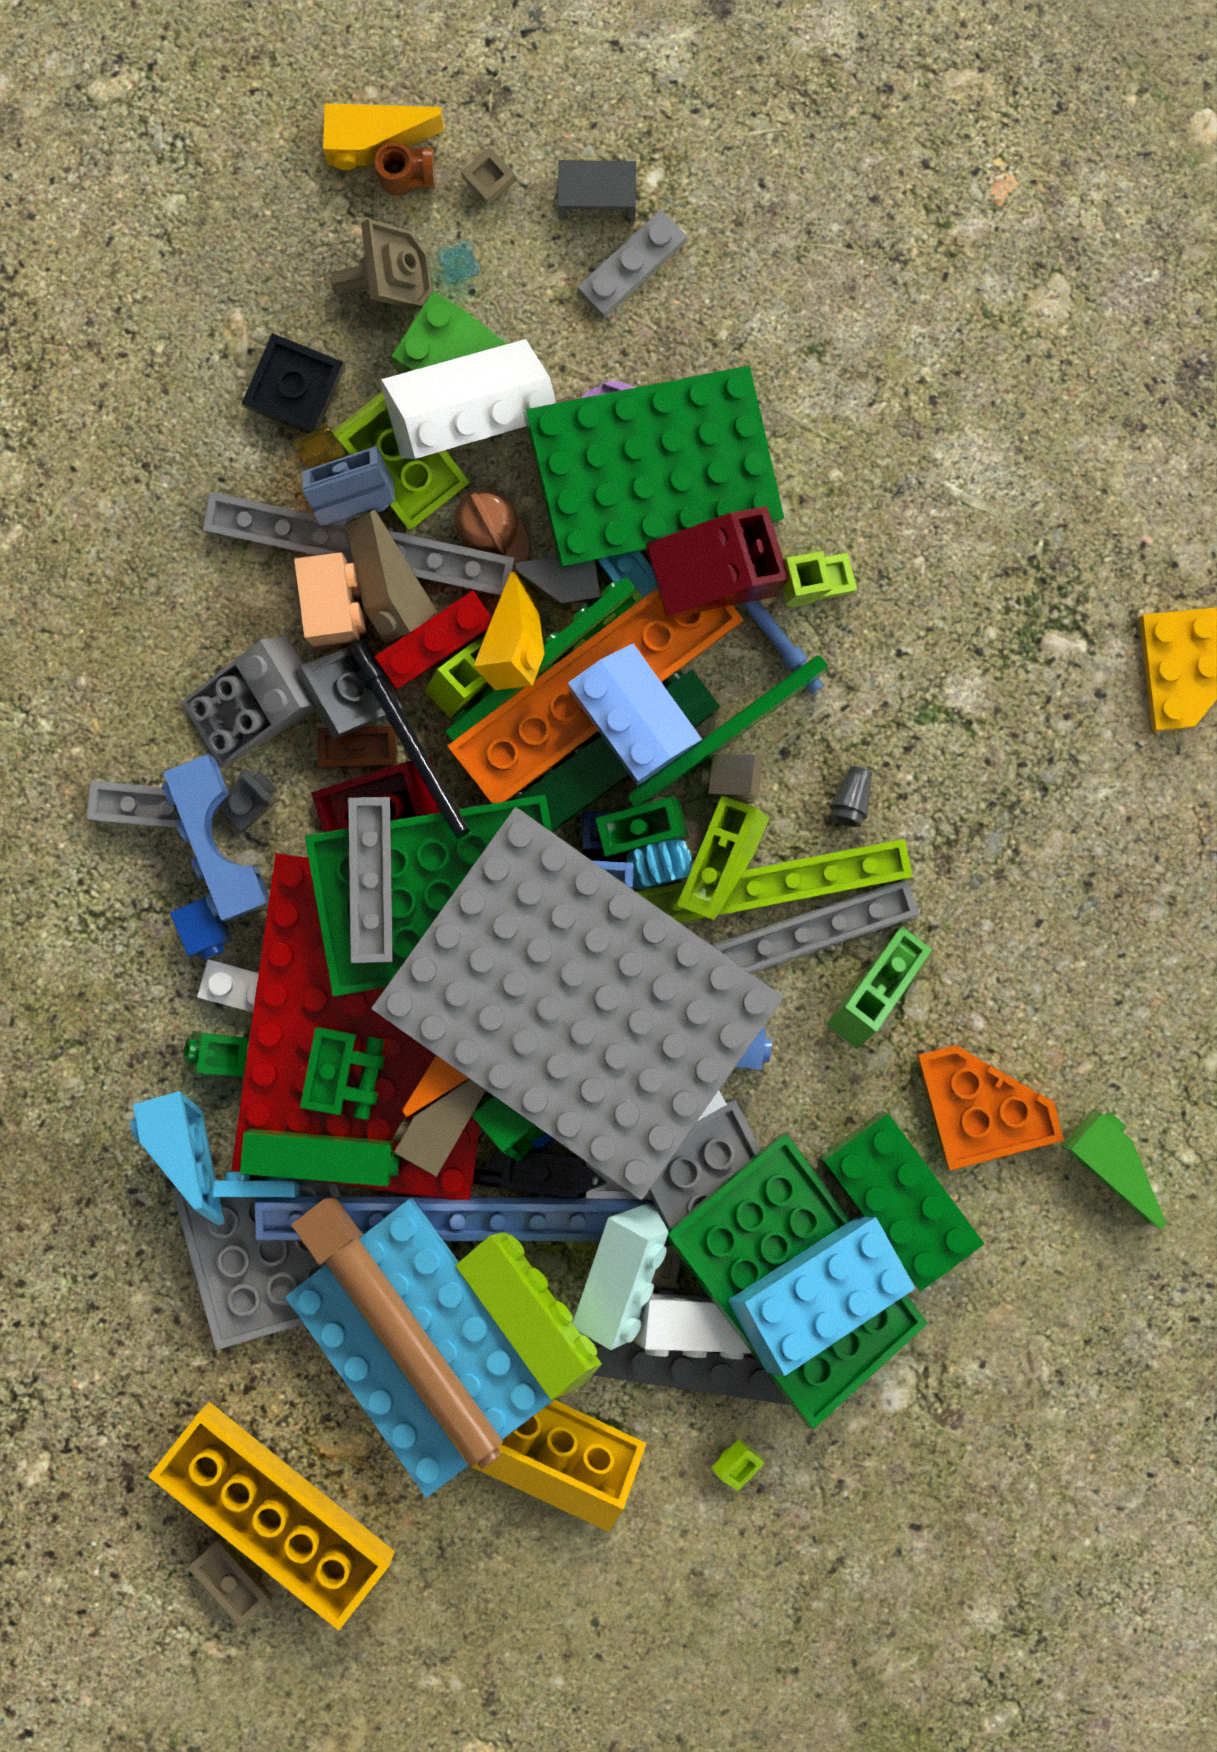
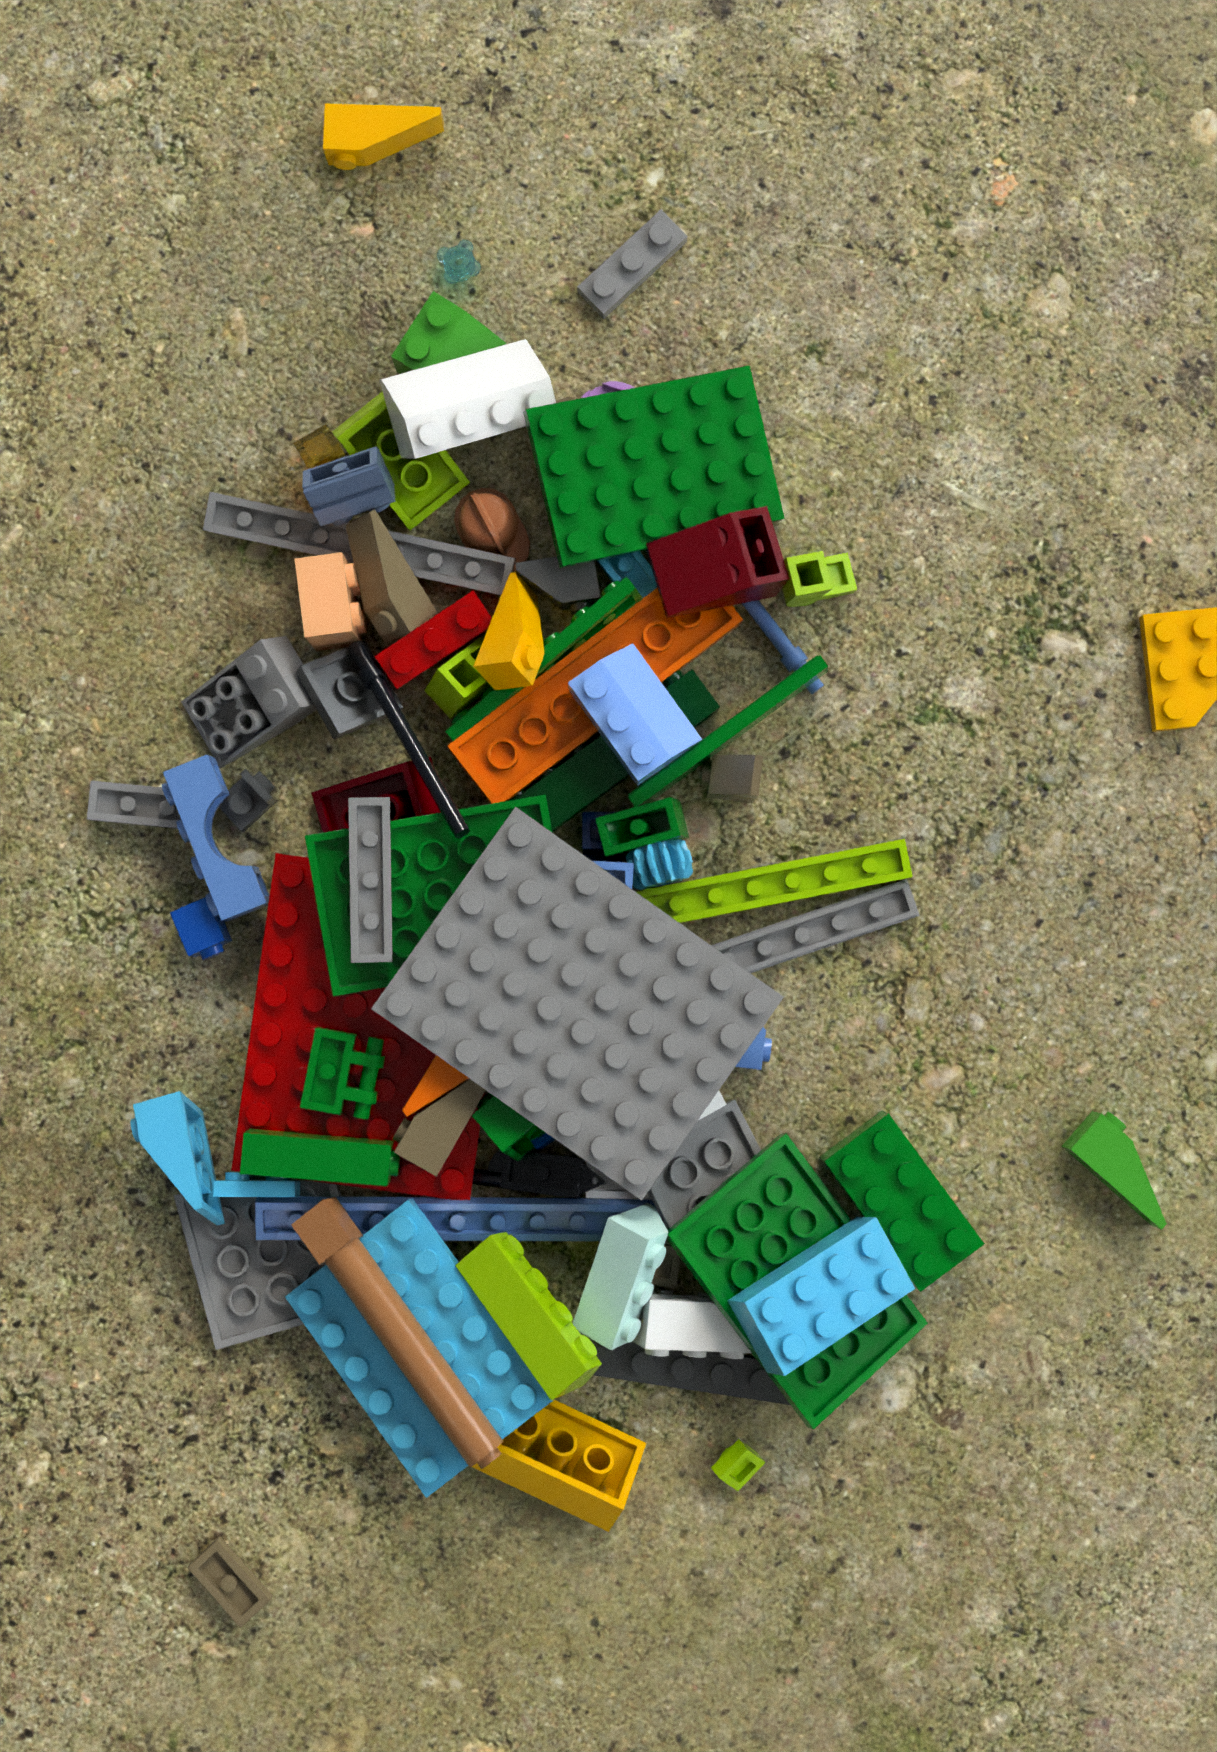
yellow brick [148,1402,395,1631] -> none
green bracket [183,1031,248,1077] -> none
white plate [197,959,259,1013] -> none
black plate [242,333,345,437] -> none
reddish brown plate [317,726,398,769] -> none
dark tan piece [330,219,433,310] -> none
dark orange piece [374,142,436,196] -> none
dark tan plate [461,147,516,206] -> none
dark grey panel [558,160,636,221] -> none
lime slope [677,795,769,920] -> none
bright green slope [826,926,932,1049] -> none
dark grey cone [830,766,872,827] -> none
orange plate [916,1045,1064,1171] -> none

